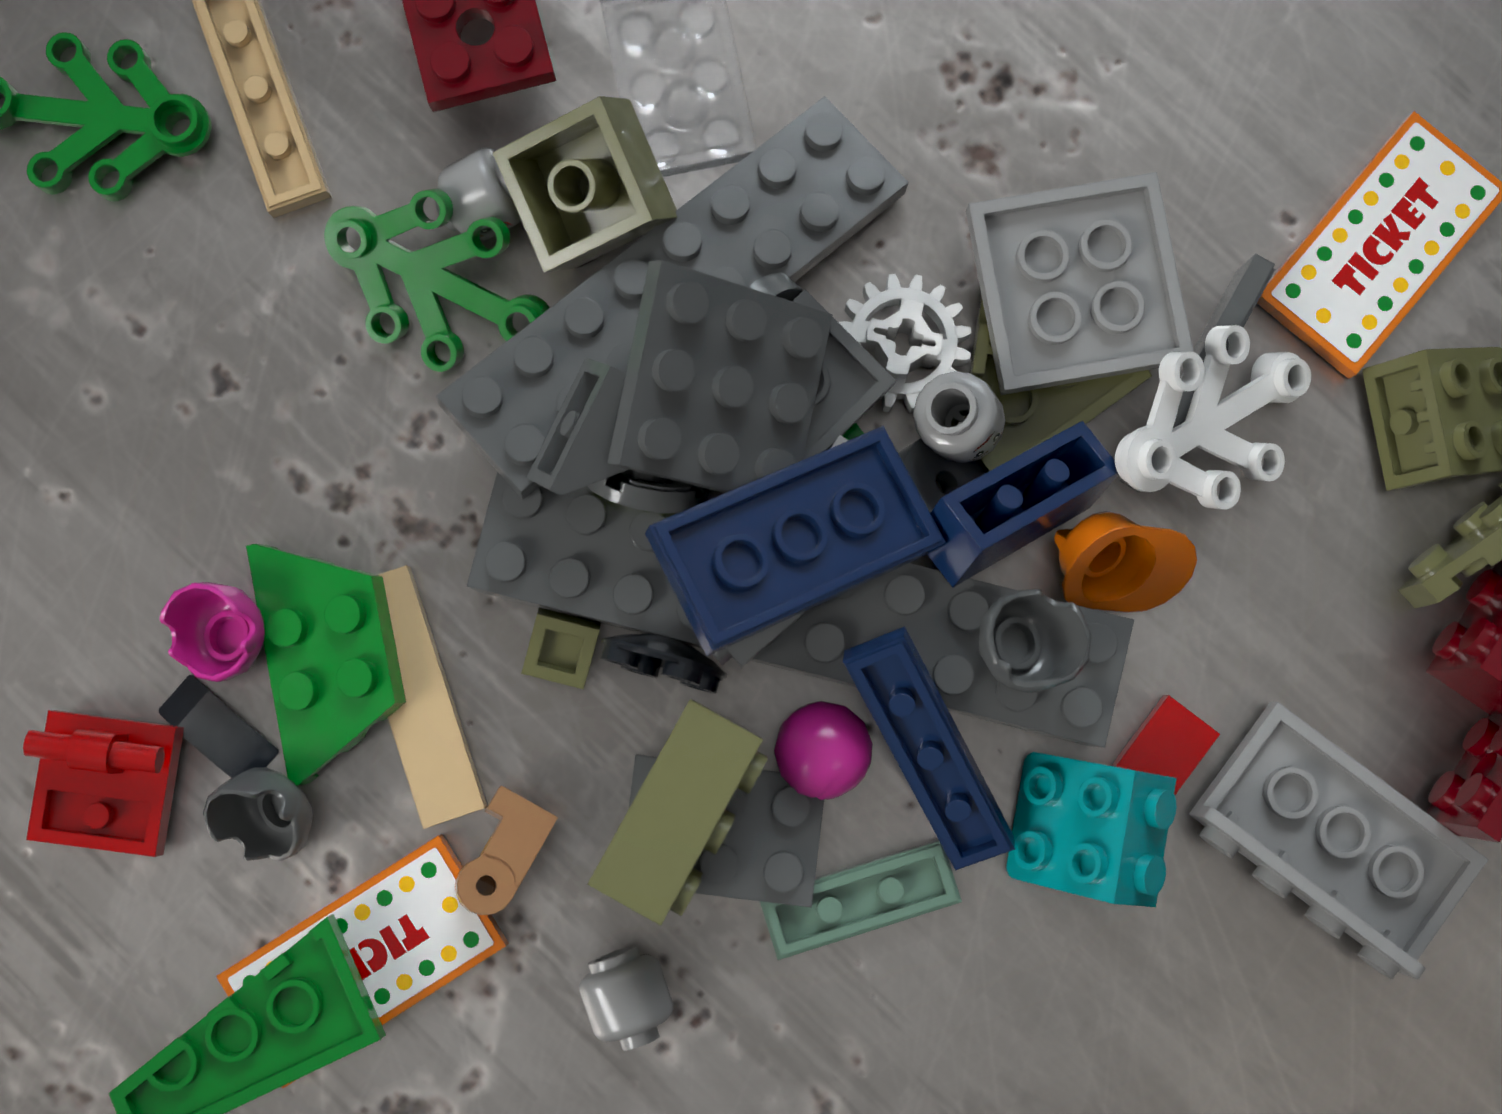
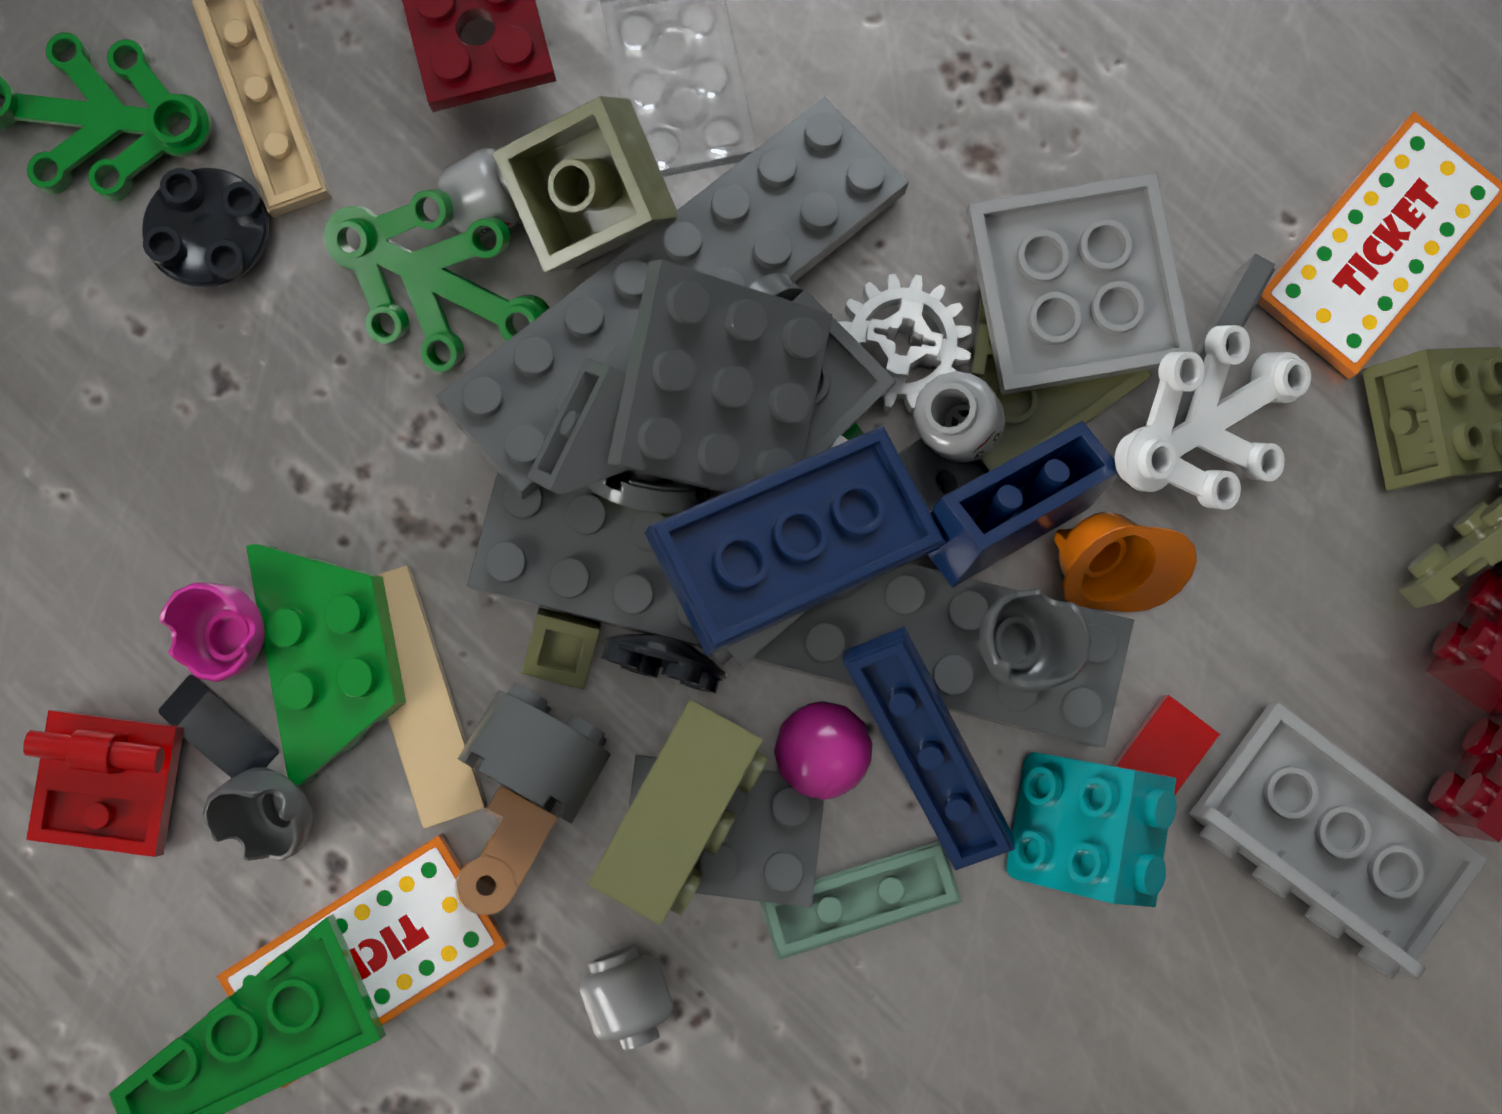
none -> black dish [142,168,269,288]
none -> dark grey brick [457,682,611,824]

